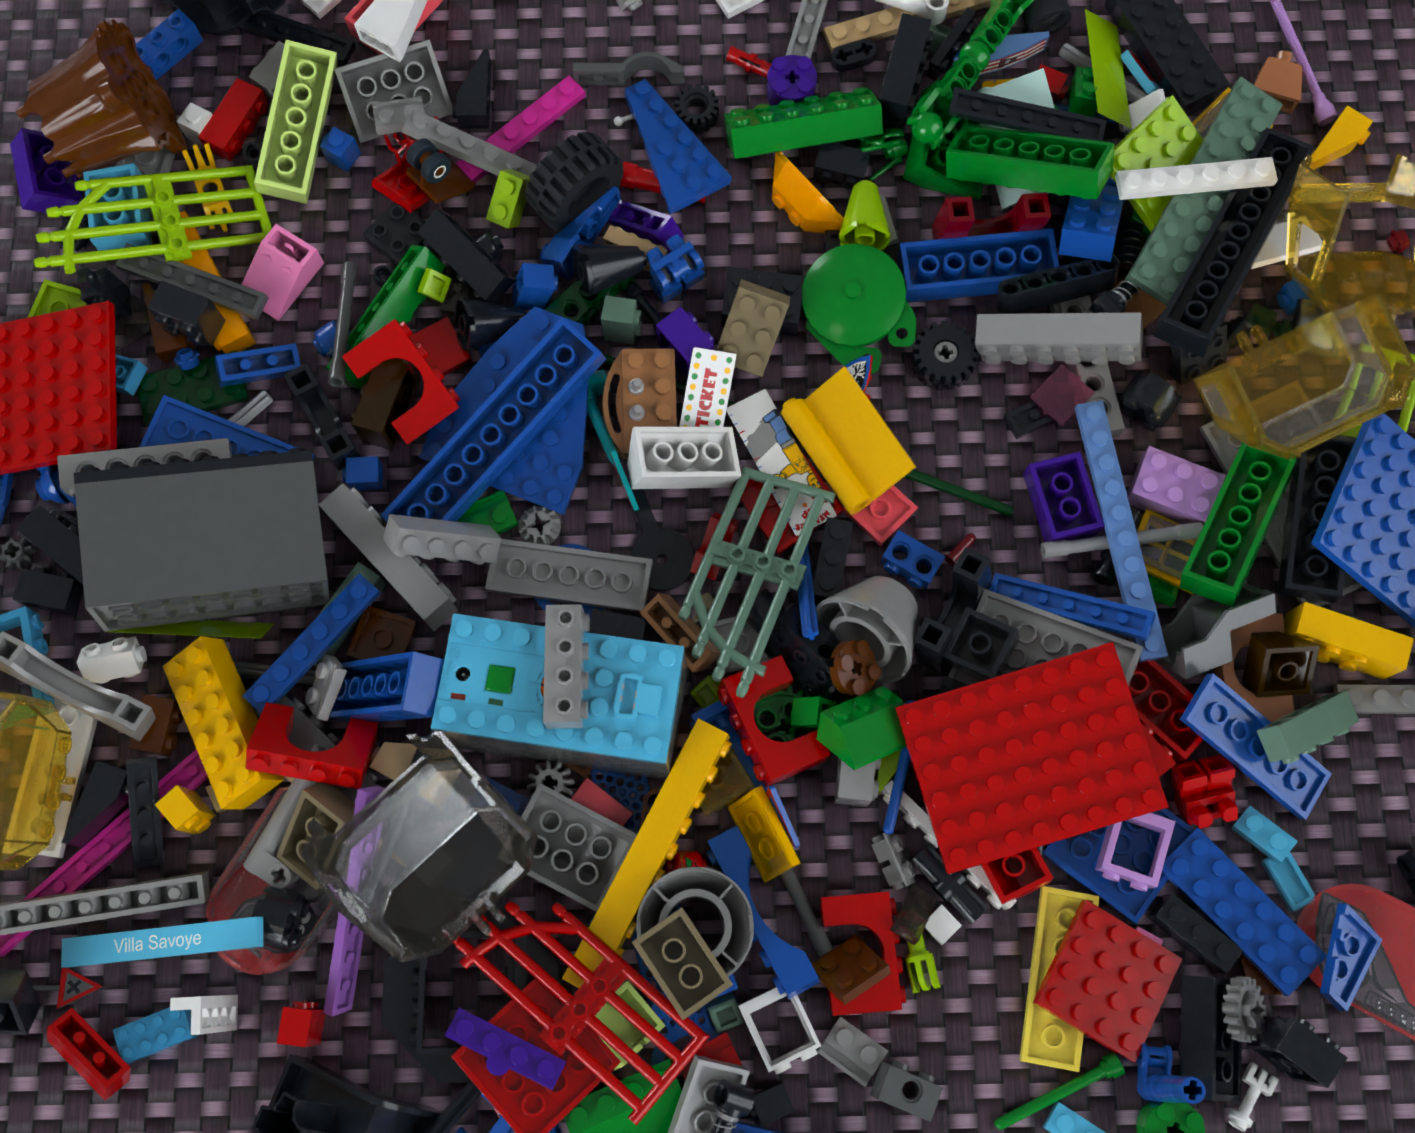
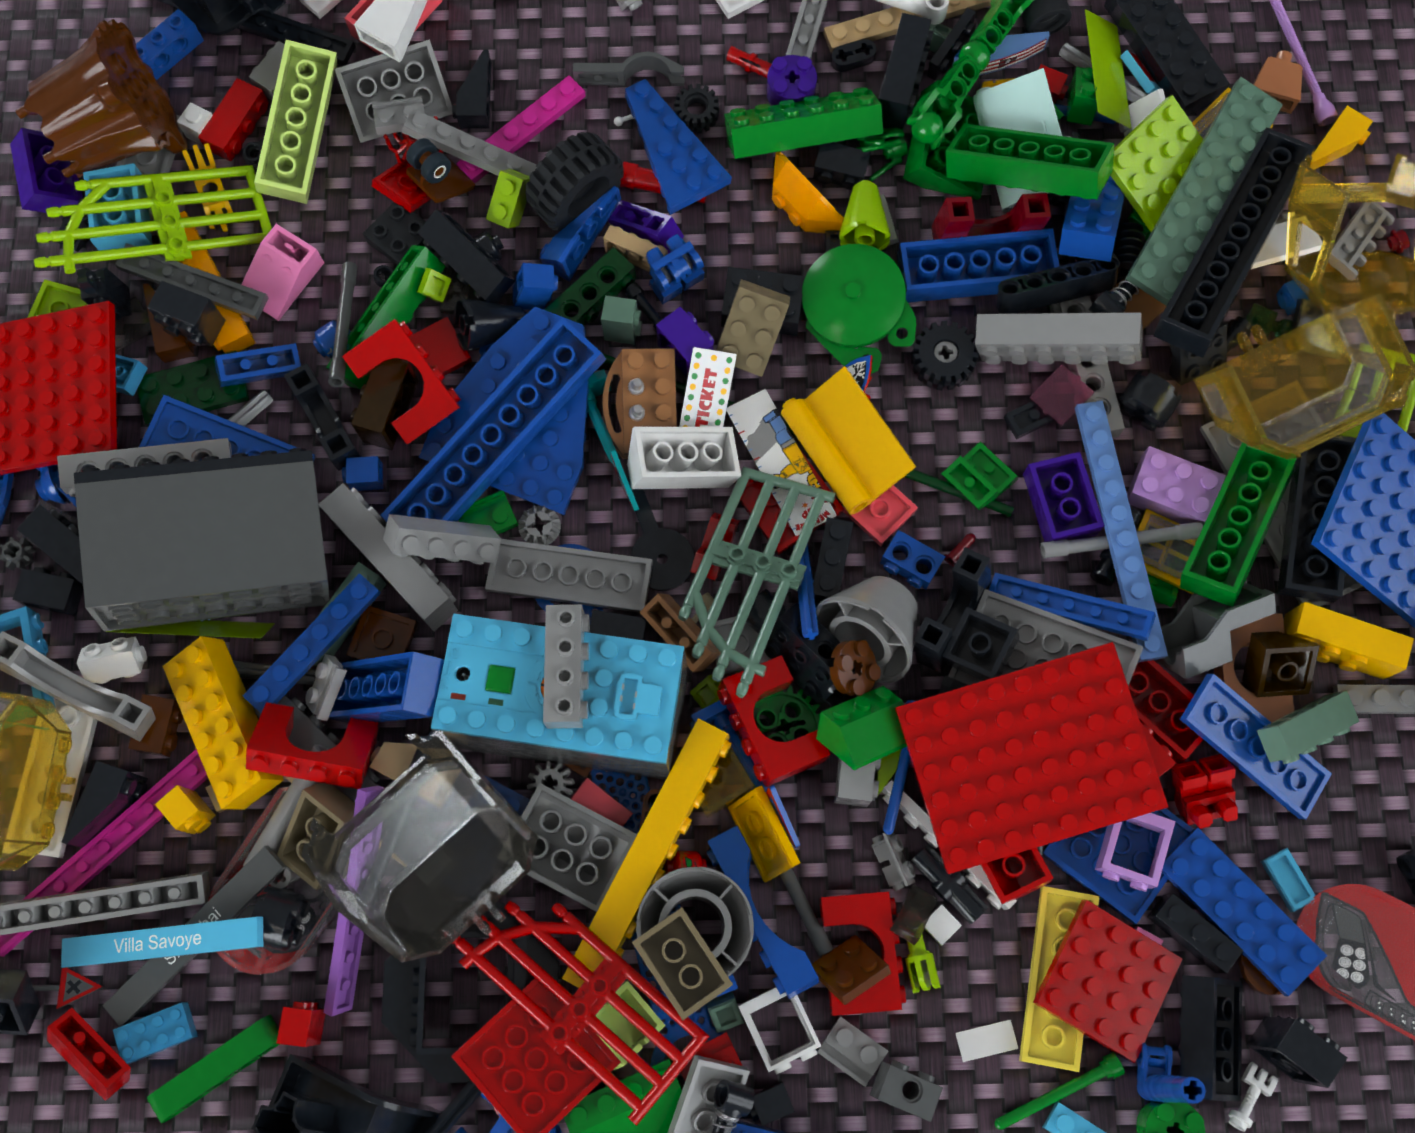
black plate [126,756,164,868] -> none
white fence [170,995,238,1035] -> none
blue plate [174,348,200,370] -> none
blue brick [320,127,361,172] -> none
dark purple hinge [445,1008,566,1090] -> none
black cone [572,244,647,297] -> none
green brick [791,696,837,731] -> none
black plate [948,87,1107,141] -> none
white plate [1115,157,1278,200] -> none
light grey gear [1222,976,1266,1043] -> none
medium azure plate [1231,806,1298,865] -> none
blue wing [1320,903,1383,1012] -> none
none -> dark grey tile [102,845,287,1027]
none -> green beam [147,1014,280,1124]
none -> green slope [941,441,1018,510]
none -> white sticker [955,1020,1018,1062]
none -> light grey hinge [1324,196,1395,280]

